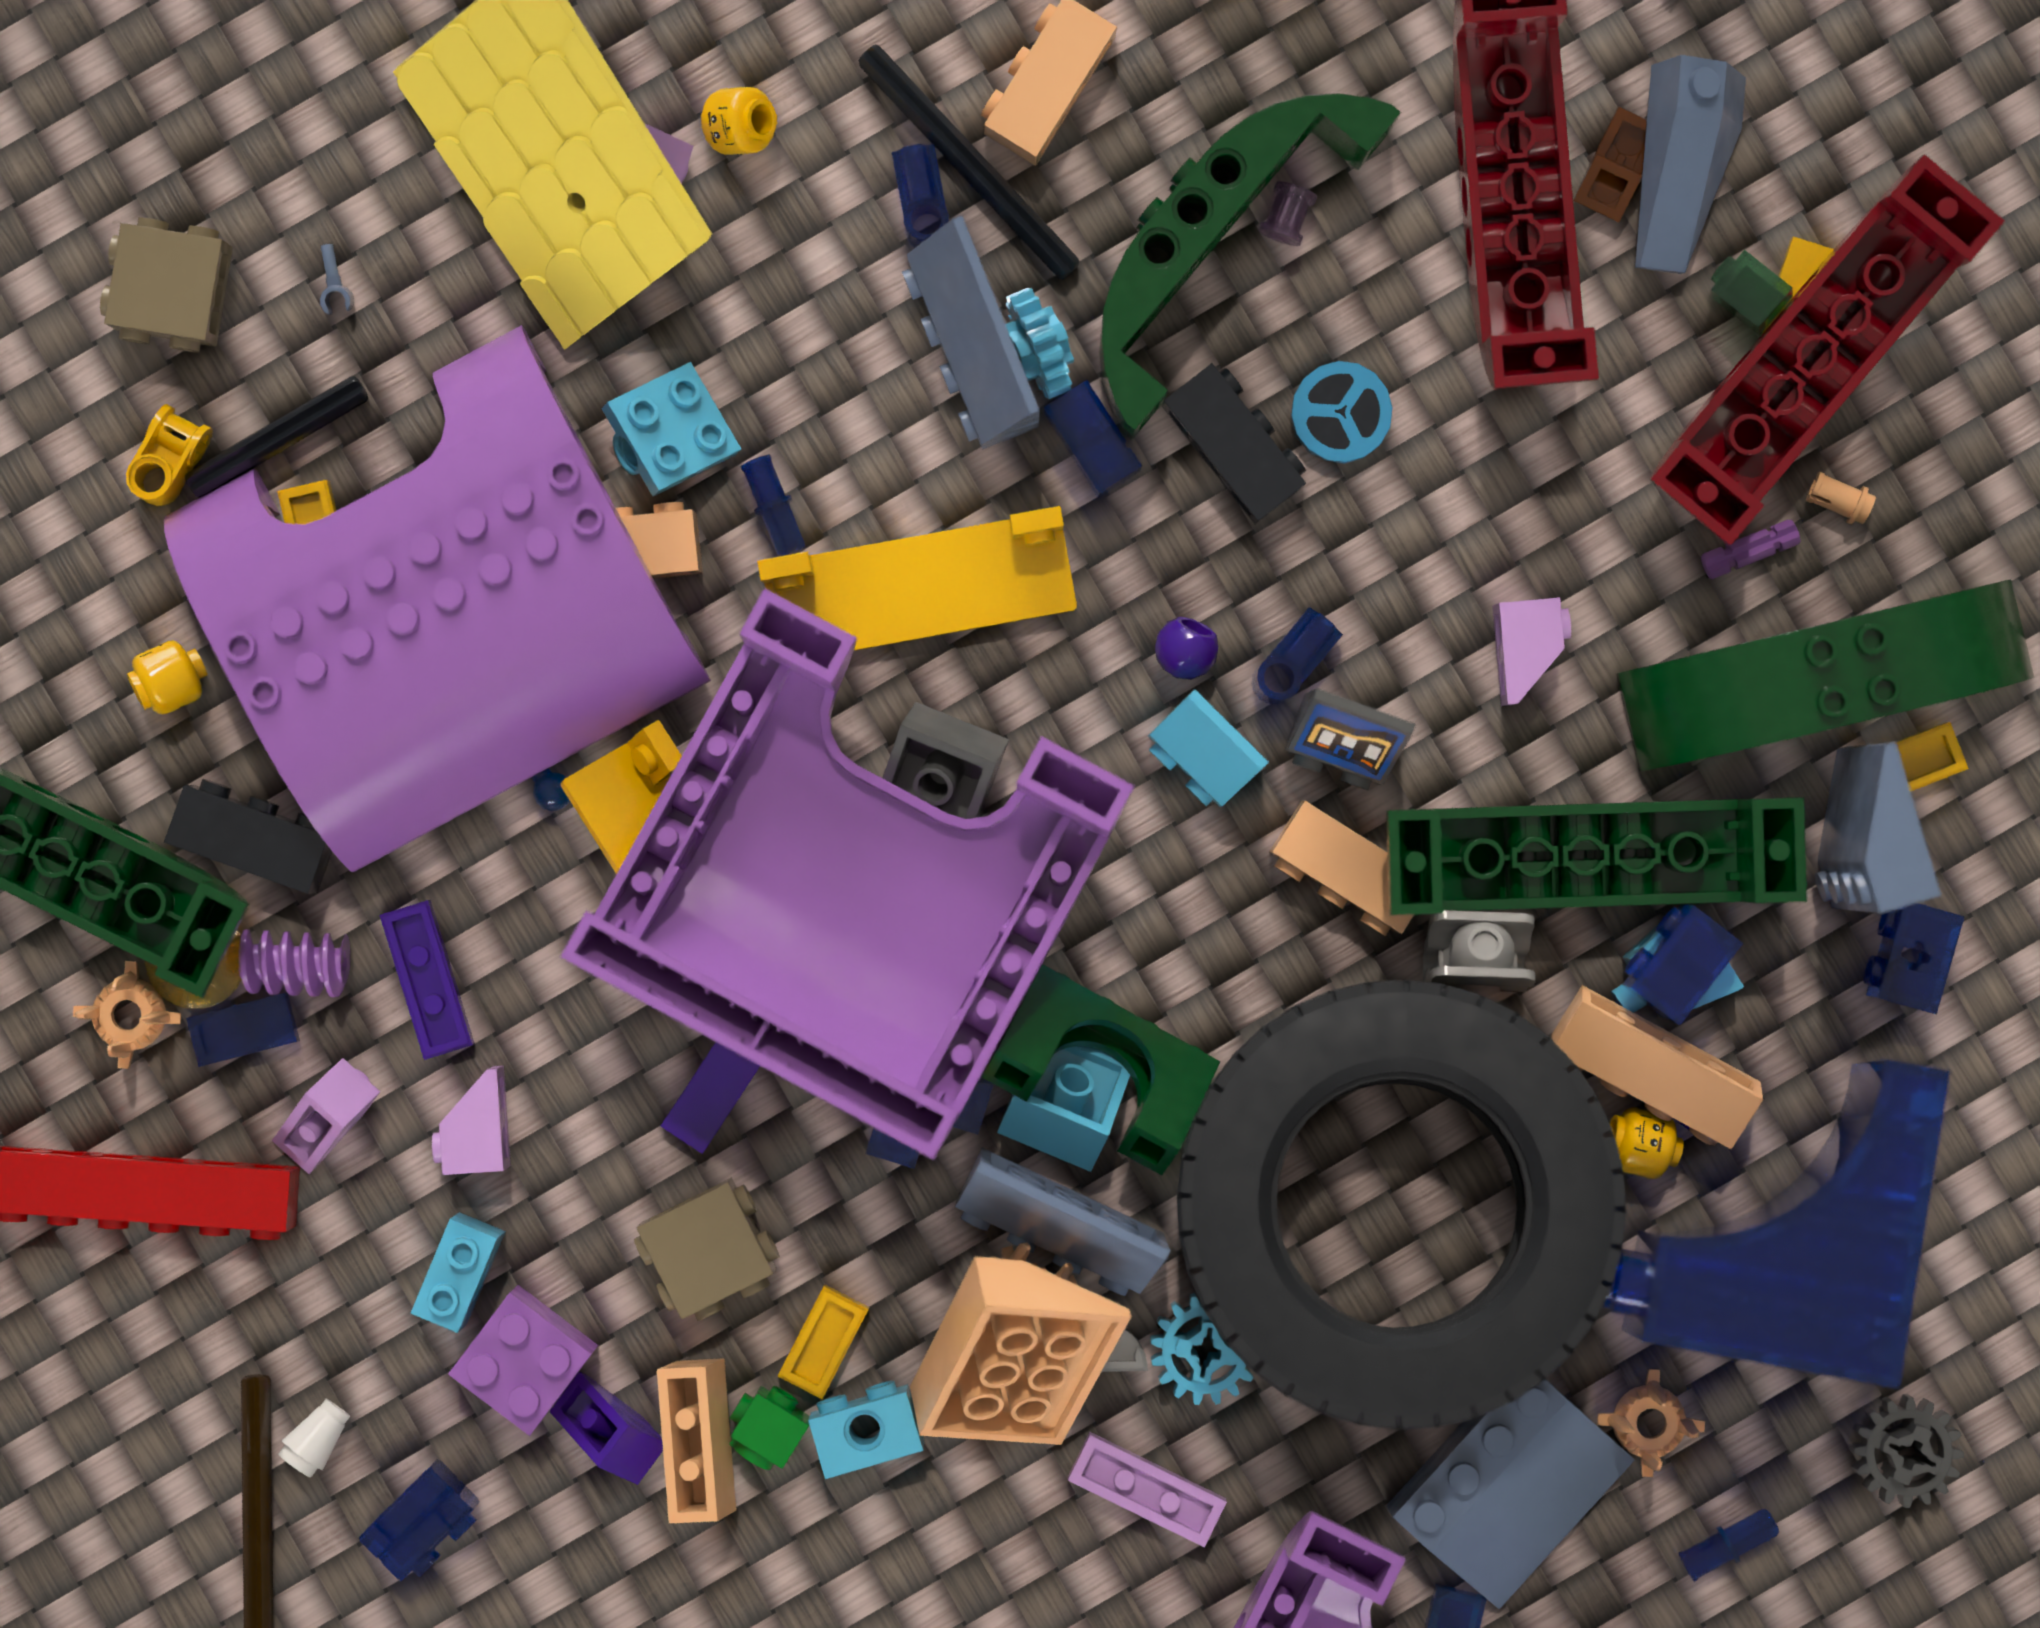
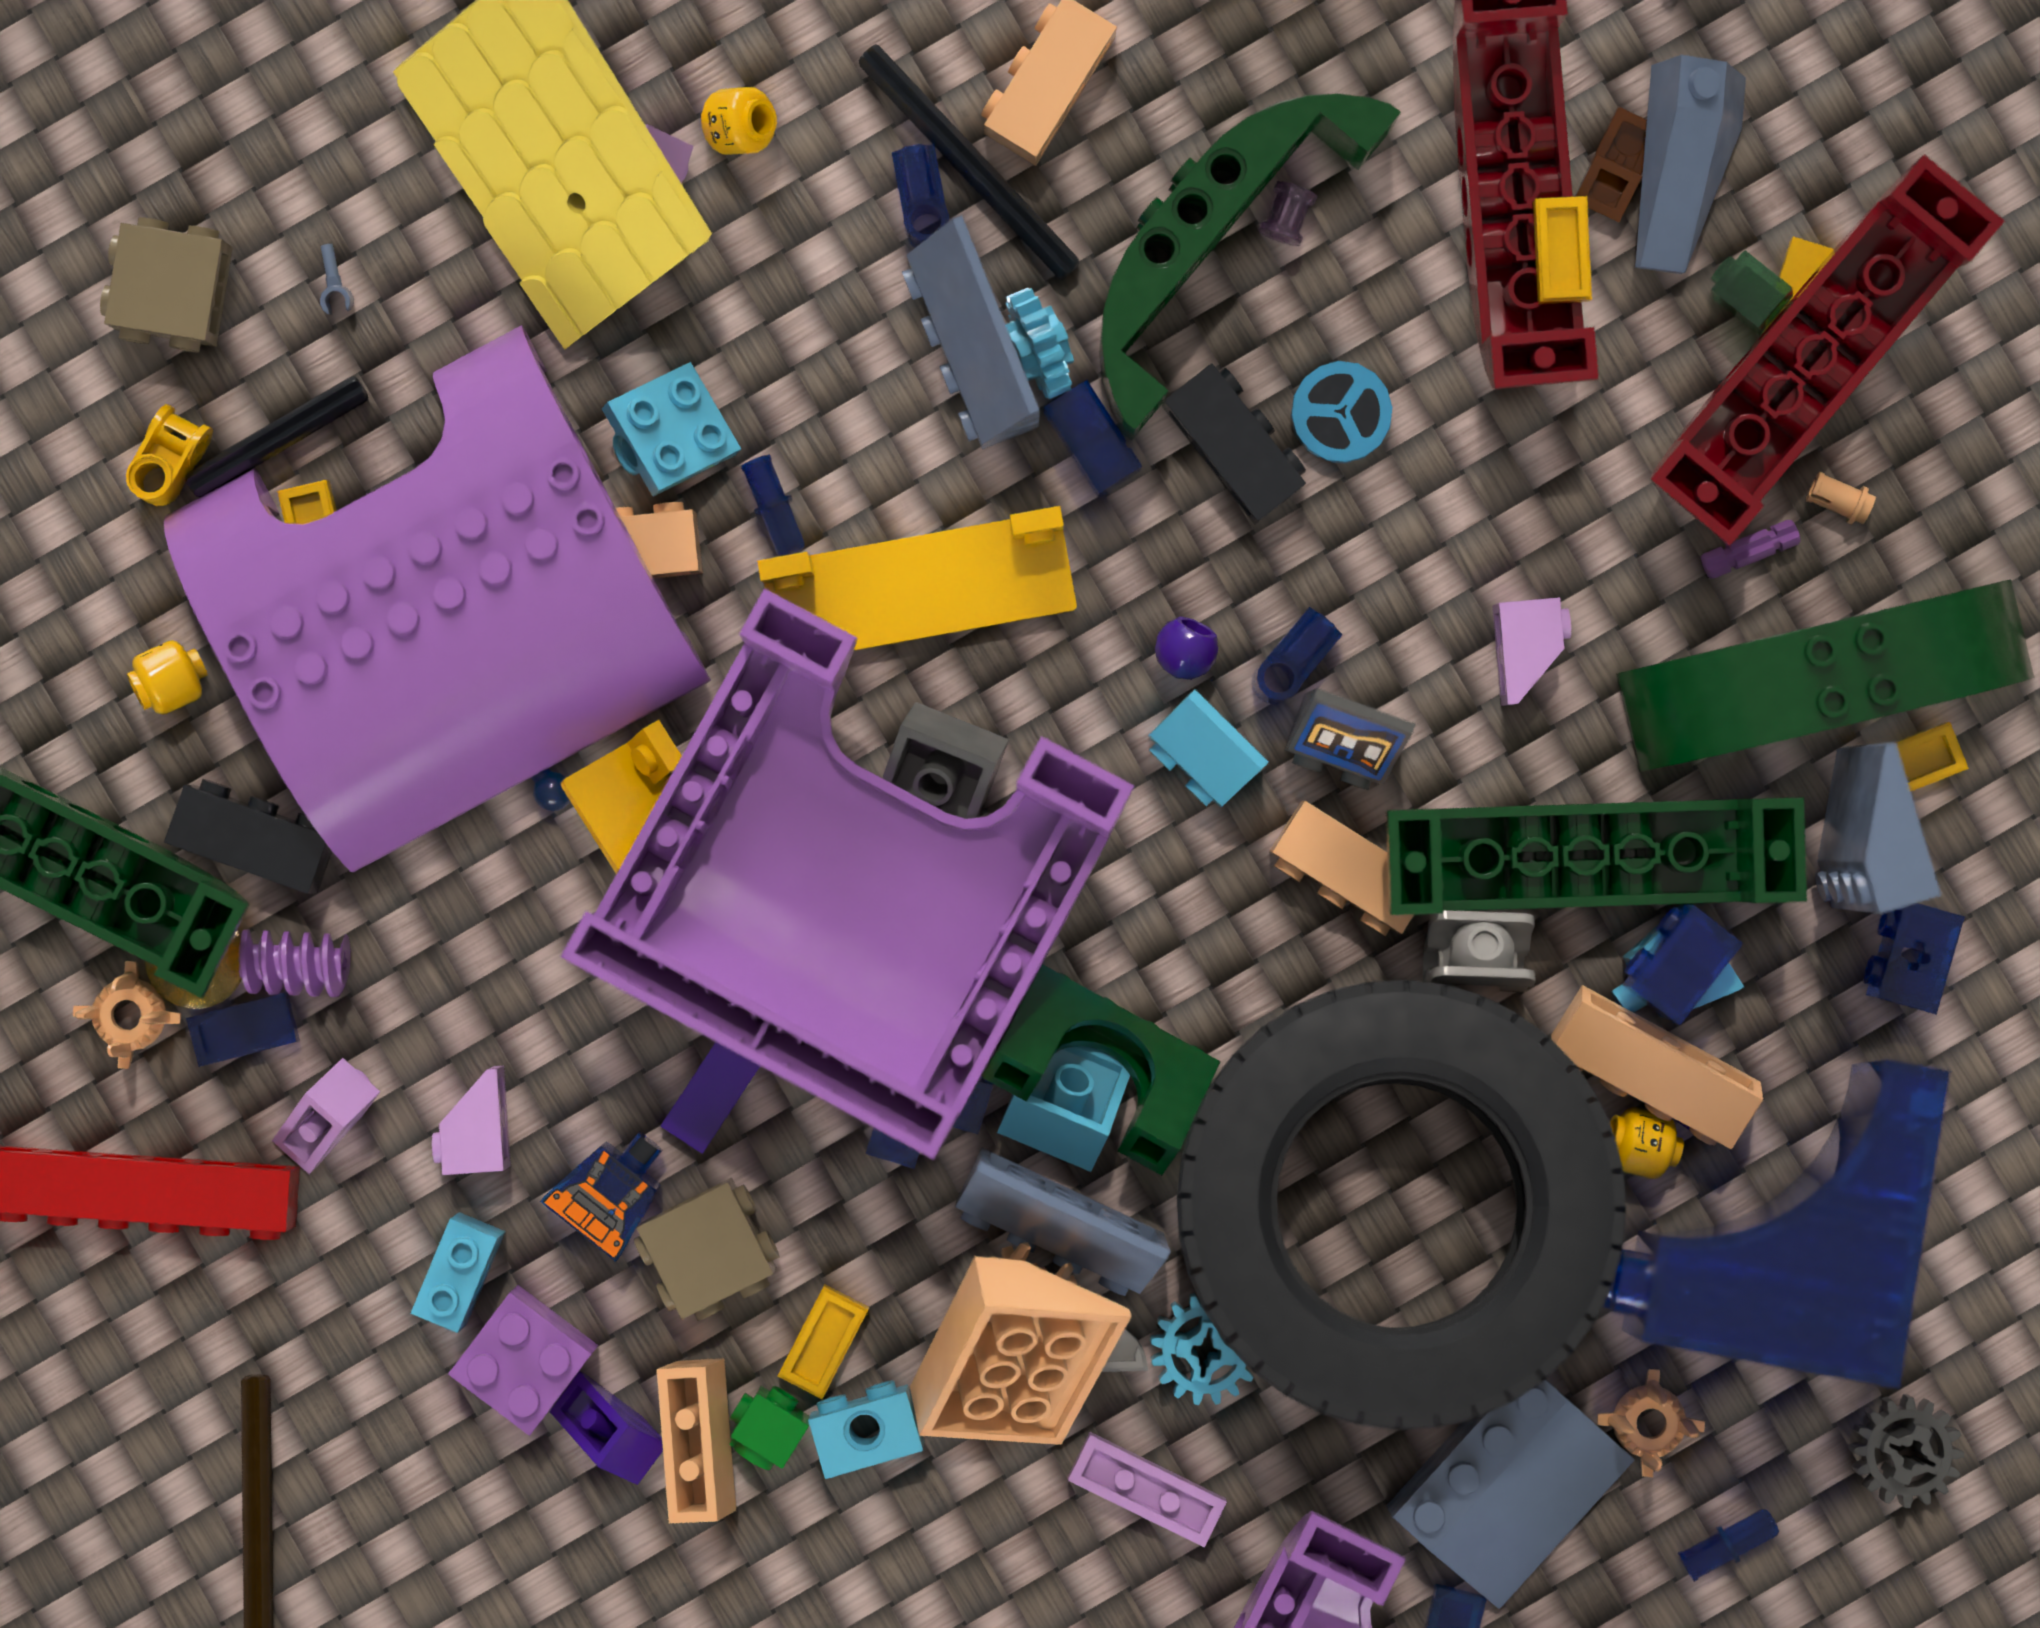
white cone [278,1399,350,1478] -> none
clear blue brick [359,1459,480,1581] -> none
dark purple tile [379,900,475,1060] -> none
none -> torso [540,1132,662,1262]
none -> yellow tile [1533,196,1592,304]

